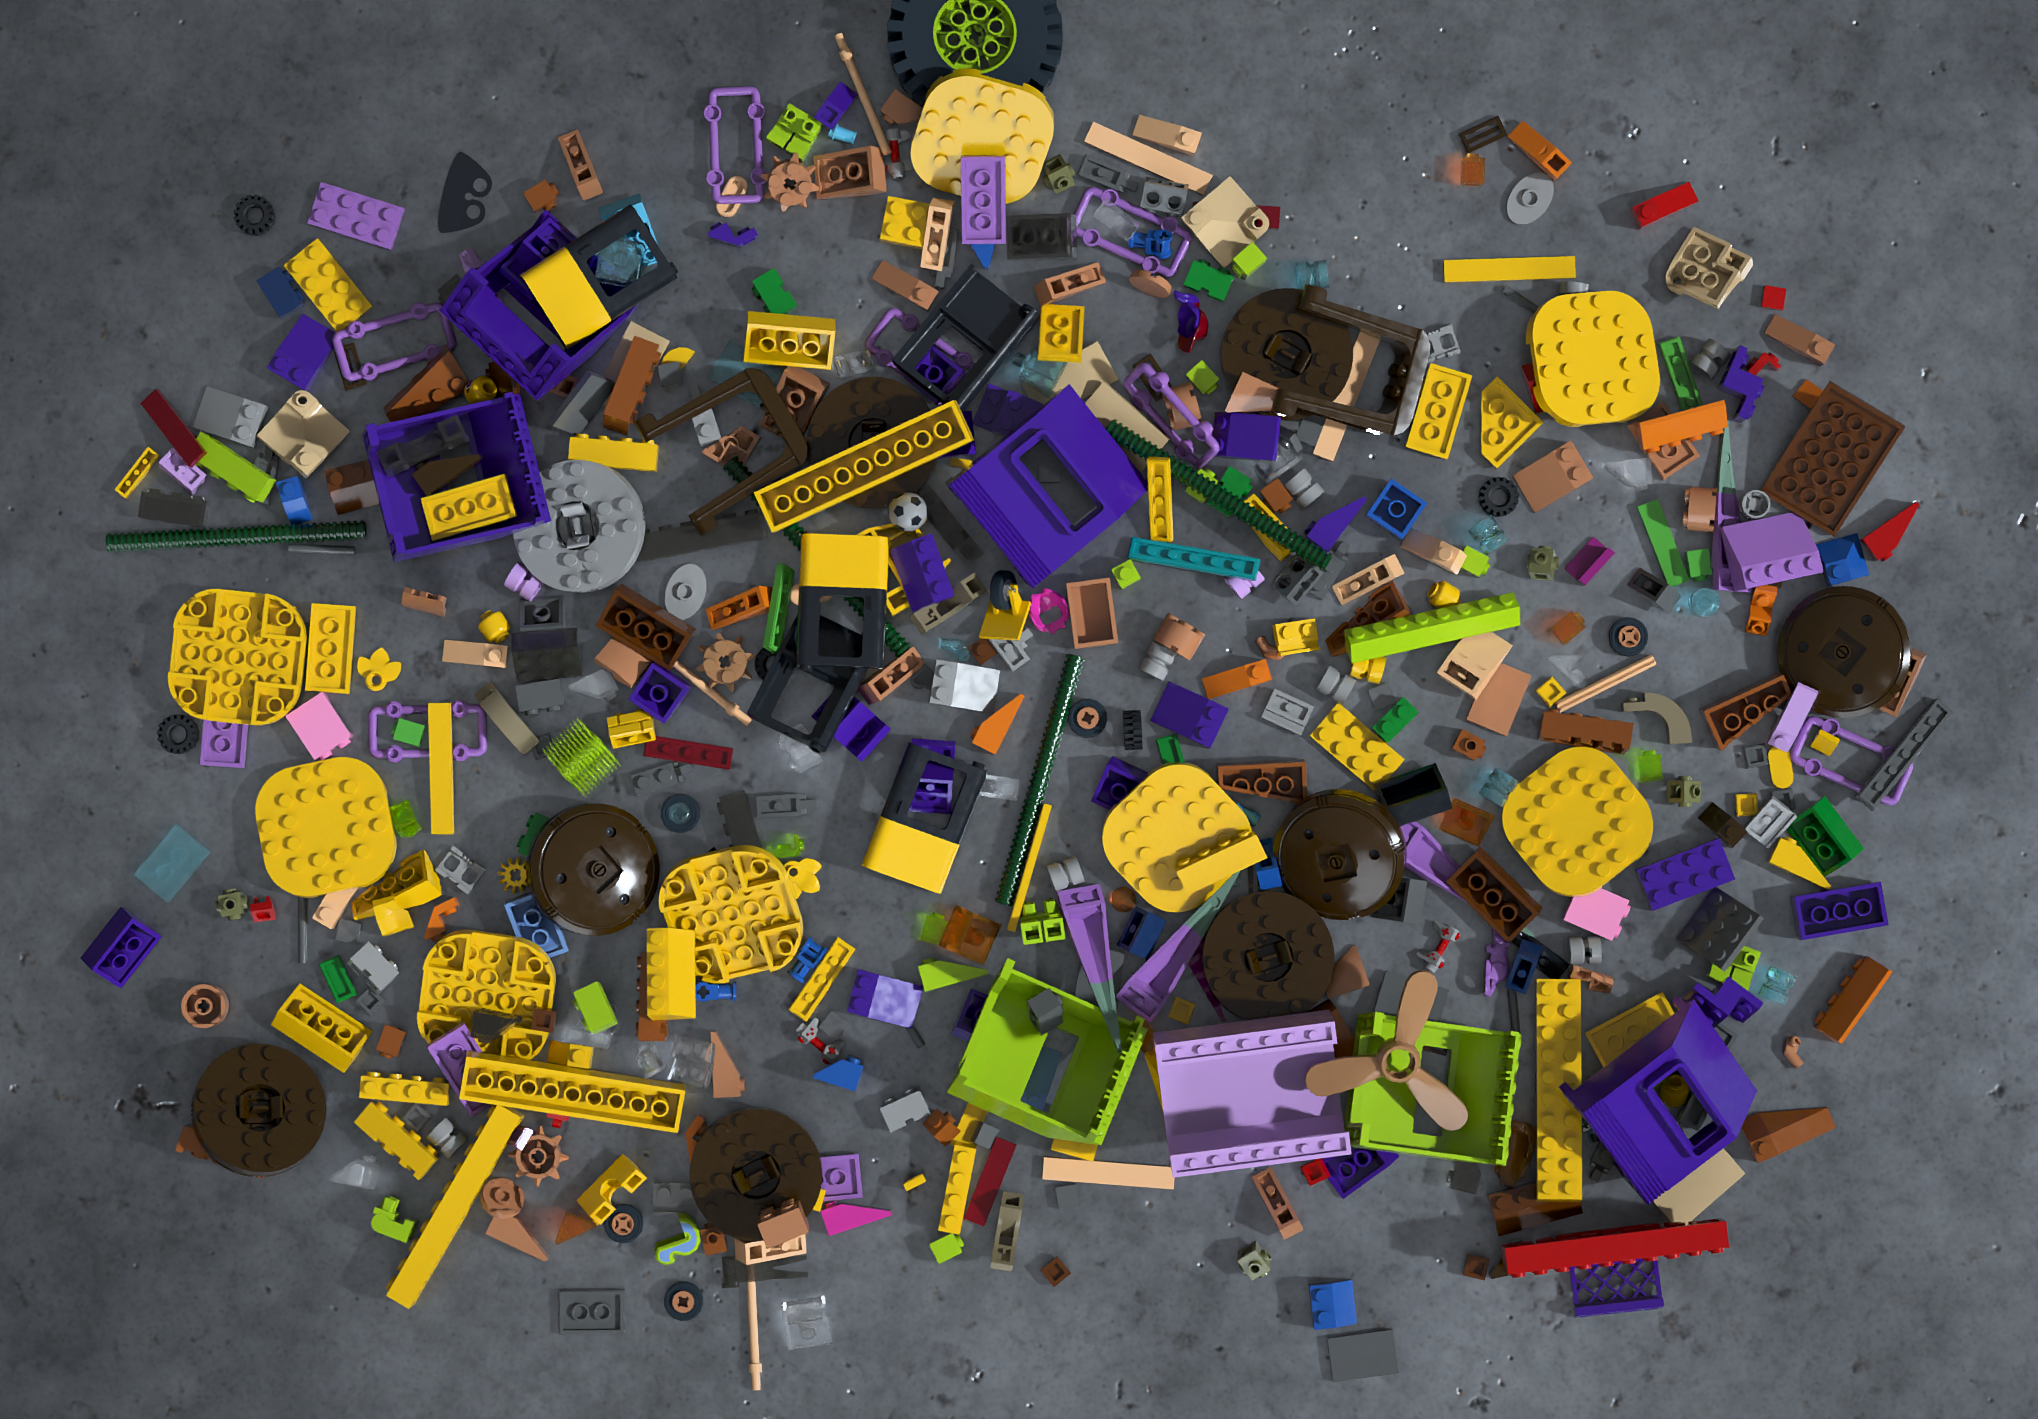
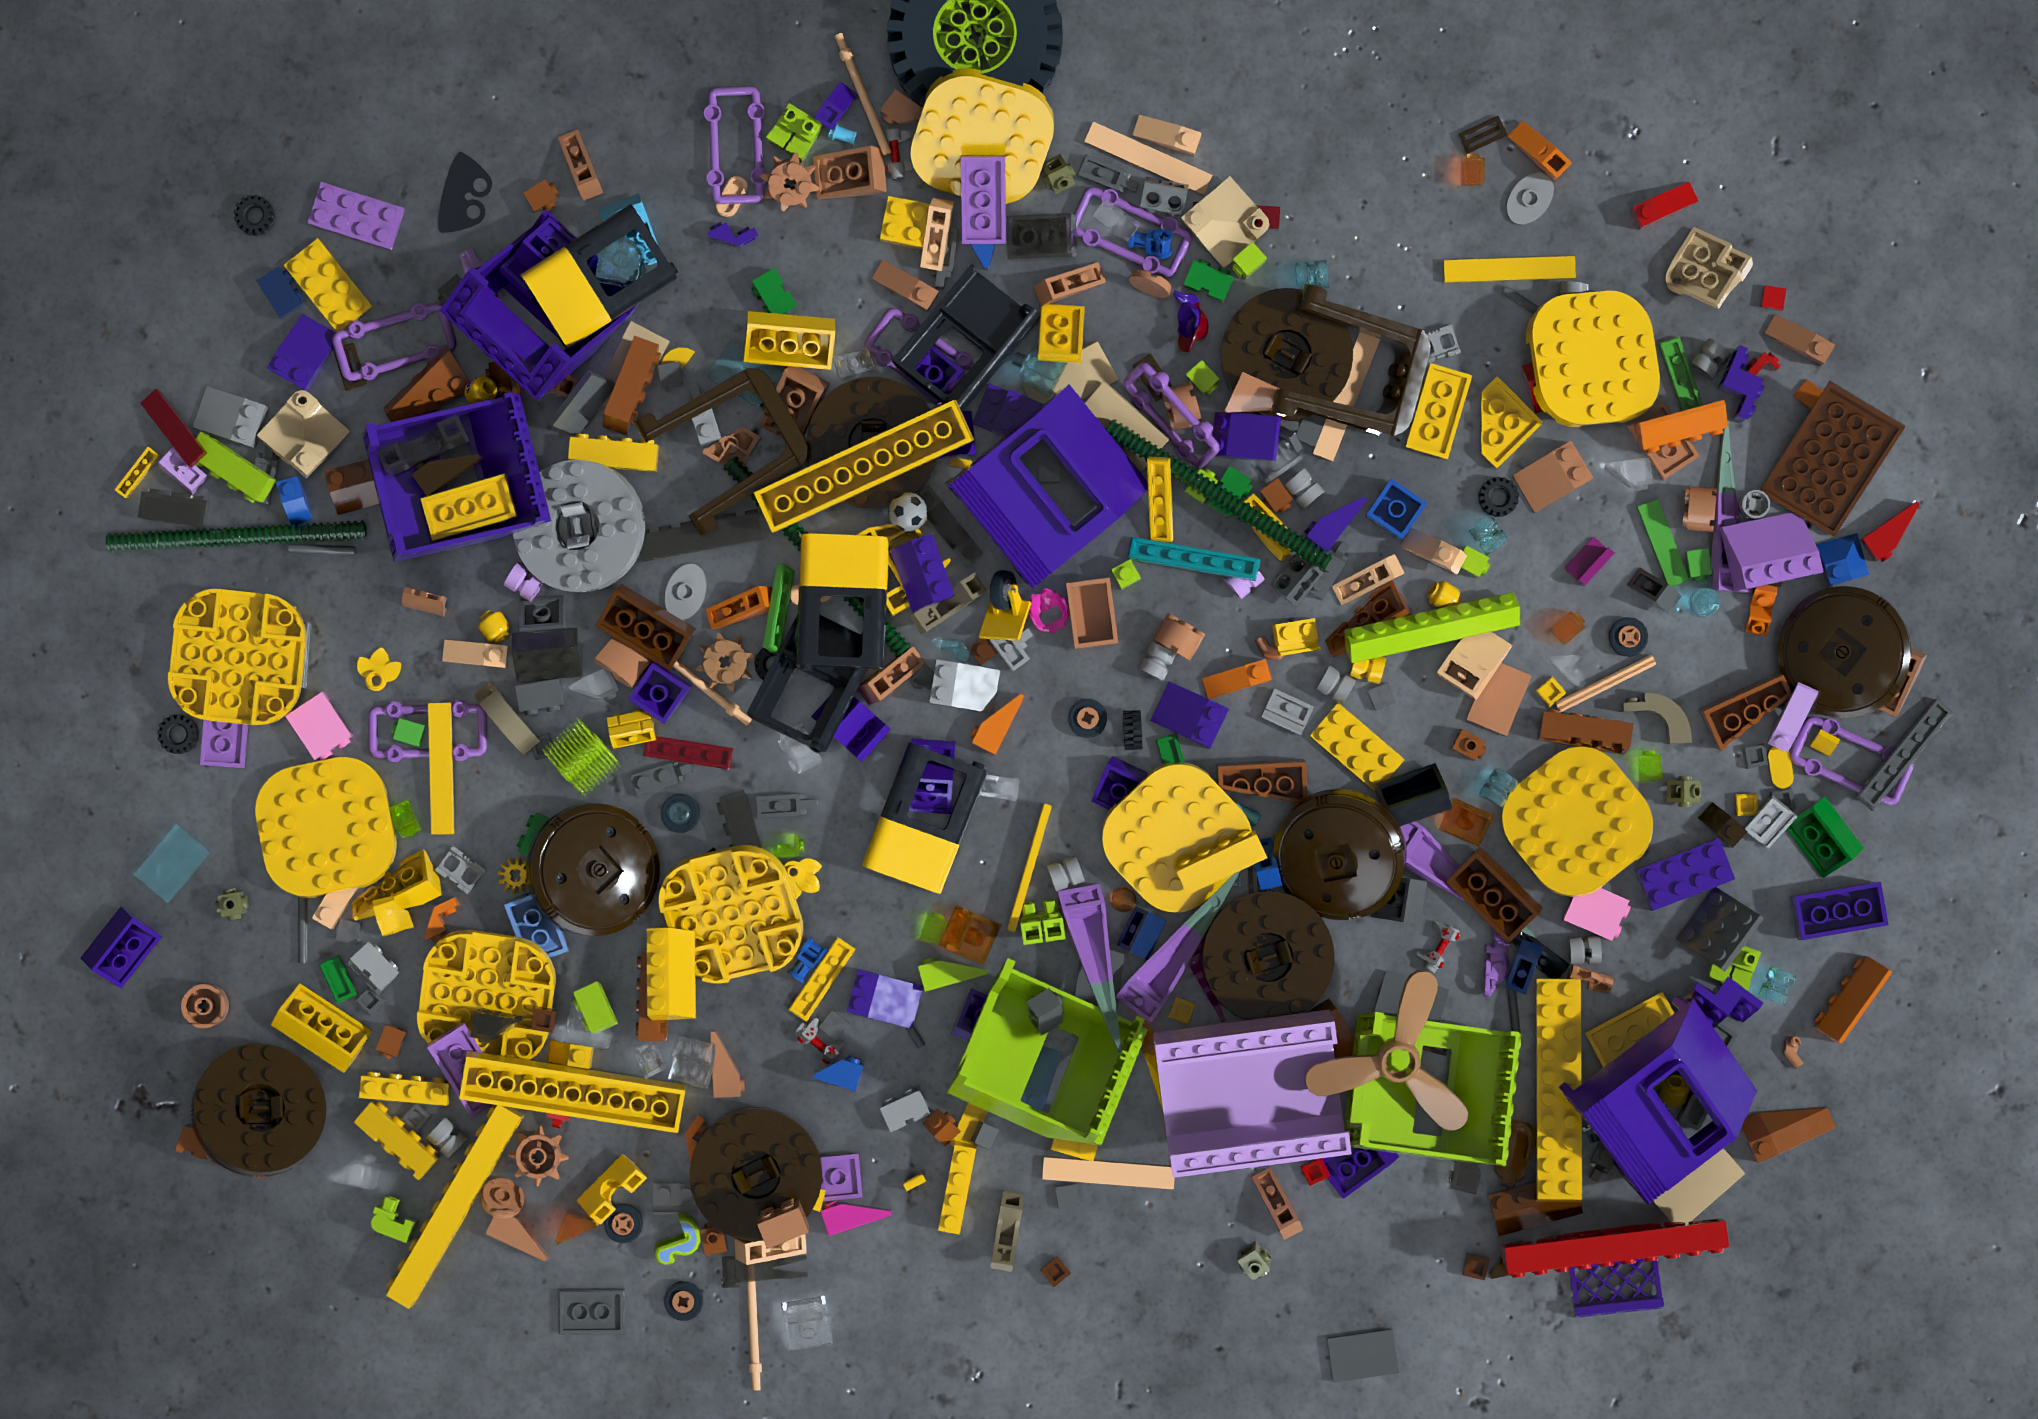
red tile [250,896,276,923] -> none
yellow plate [305,603,356,694] -> none
medium lavender tile [507,1125,533,1150] -> none
blue connector [696,981,736,1002] -> none
lime brick [929,1233,965,1264] -> none
dark red tile [964,1137,1017,1226] -> none
dark green piece [995,654,1085,906] -> none
blue slope [1308,1279,1357,1330] -> none
nougat slope [1325,945,1370,999] -> none
green brick [1371,697,1419,744] -> none
olive brick [1526,546,1559,581] -> none
yellow slope [1767,836,1831,890] -> none

